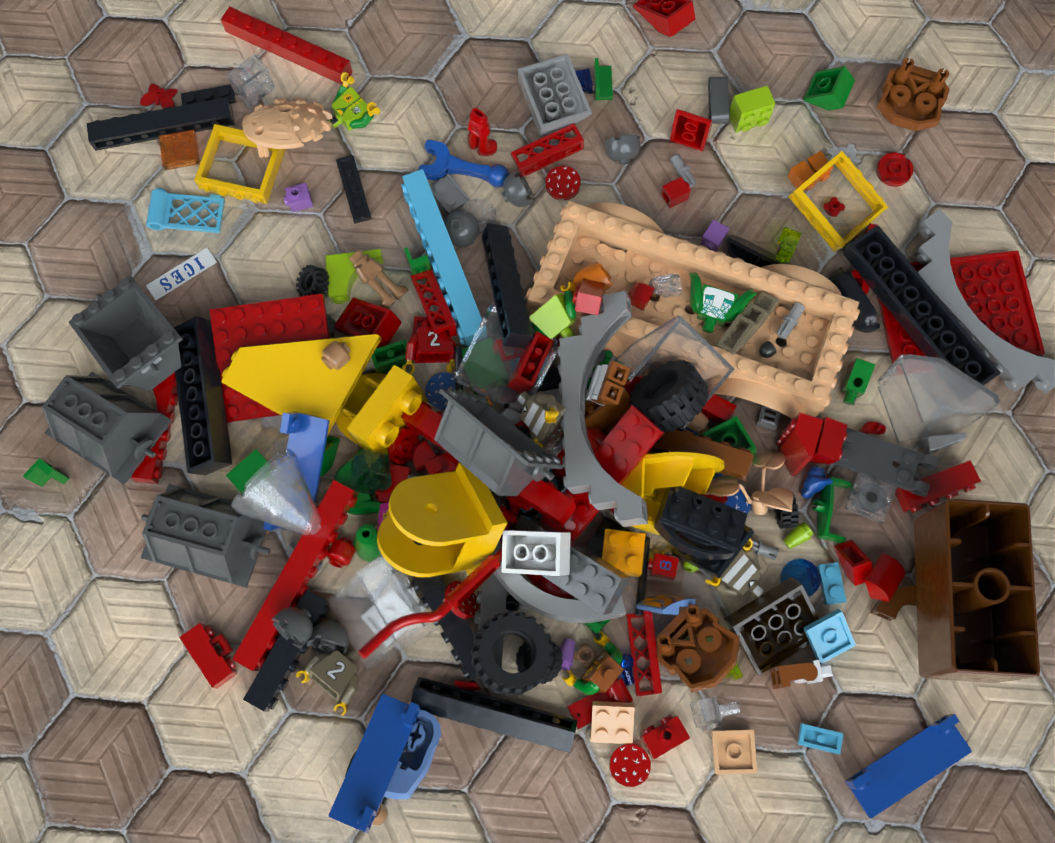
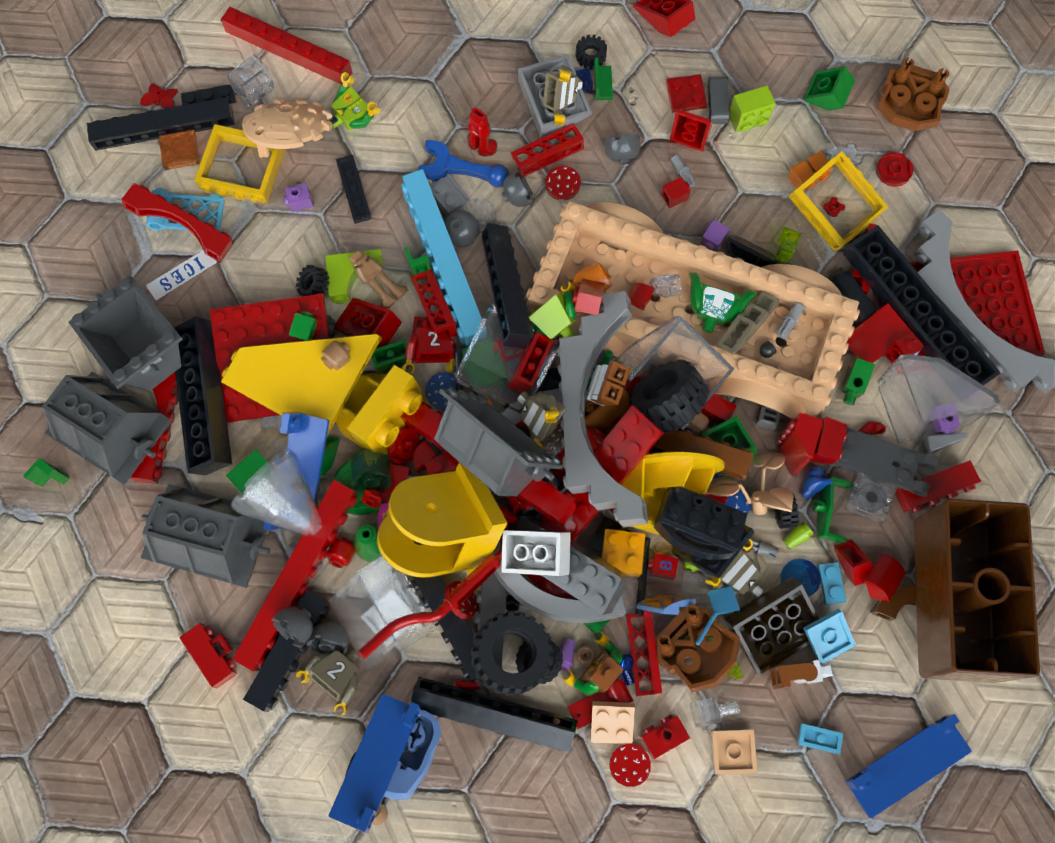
none -> red arch [121,183,232,263]
none -> green brick [289,311,318,341]
none -> red plate [361,489,383,509]
none -> dark tan torso [543,65,582,126]
none -> black tyre [575,34,607,70]
none -> red plate [666,74,707,113]
none -> dark azure piece [696,586,740,645]
none -> red tile [846,303,912,363]
none -> red head [885,332,924,369]
none -> medium lavender brick [929,404,961,434]

